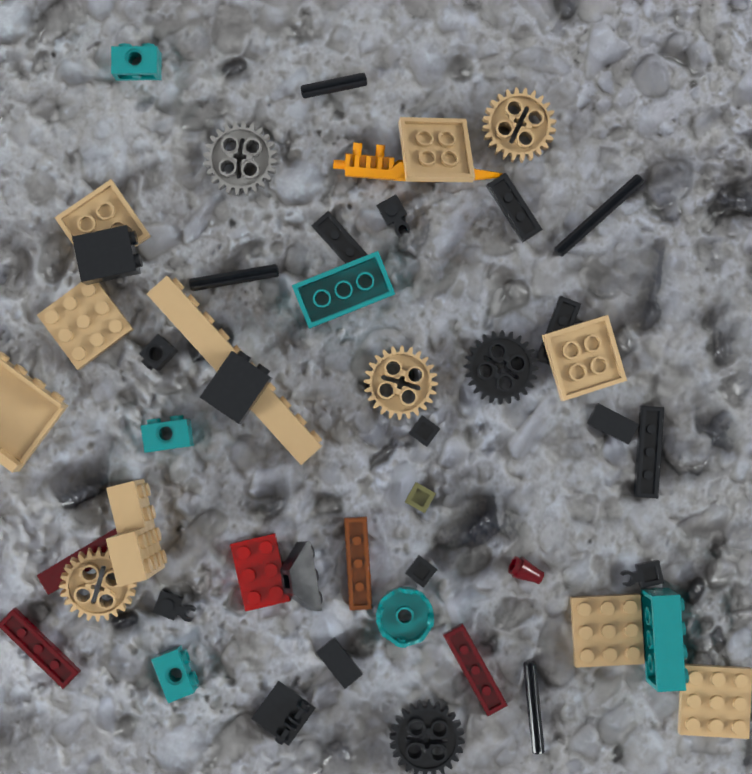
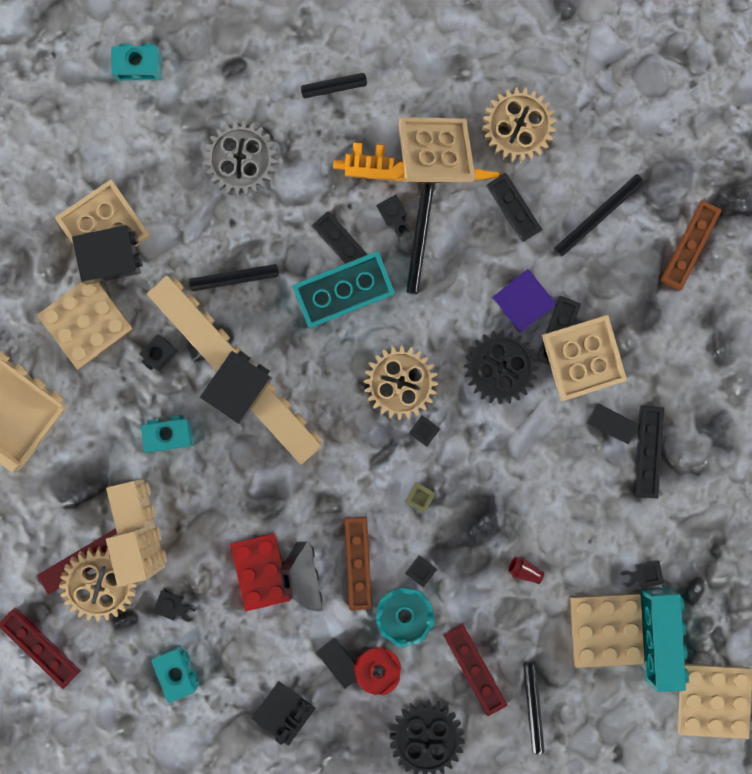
none -> red plate [354,647,401,695]
none -> black axle [406,183,434,295]
none -> dark purple tile [492,269,556,333]
none -> dark orange tile [660,200,722,291]

